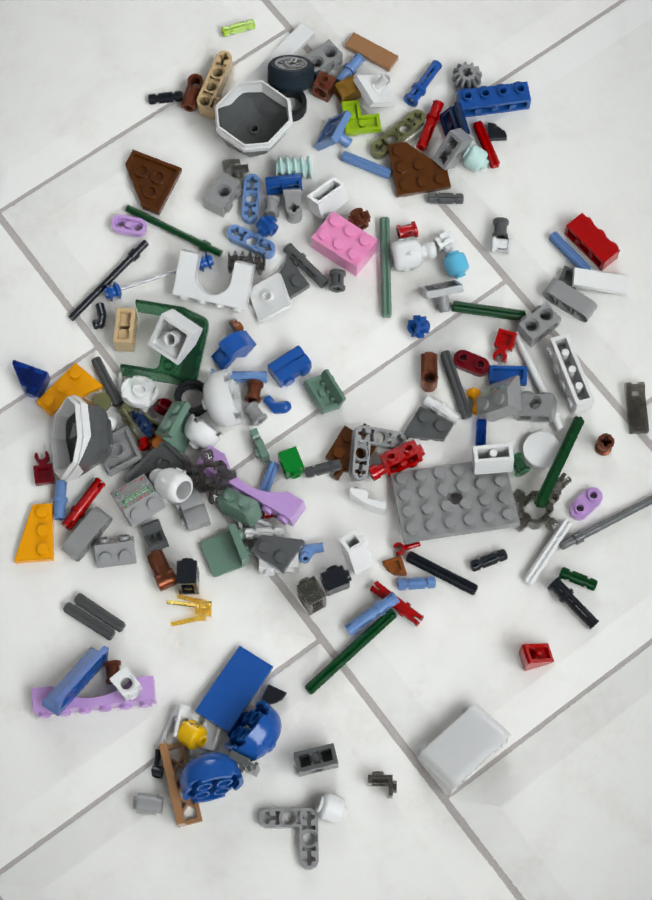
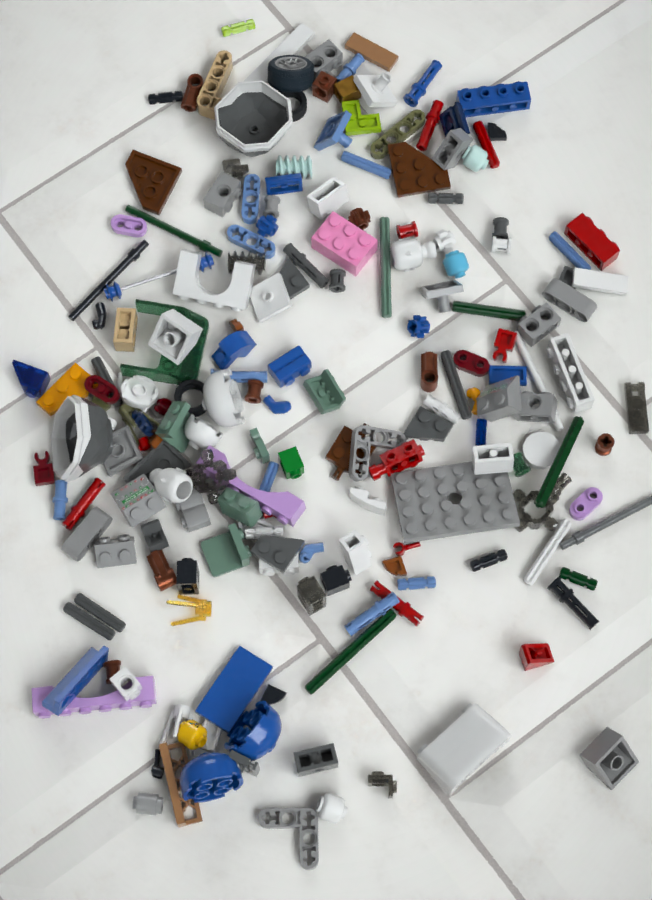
light orange wing [14,503,54,564] -> none
light grey bush [243,401,268,426] -> none
light grey piece [283,188,302,224] -> none
dark grey axle [304,459,342,478] -> none
black axle [406,551,478,595] -> none
light grey gear [452,61,482,90] -> none
none -> dark red plate [84,375,120,405]
none -> light grey slope [580,727,639,790]

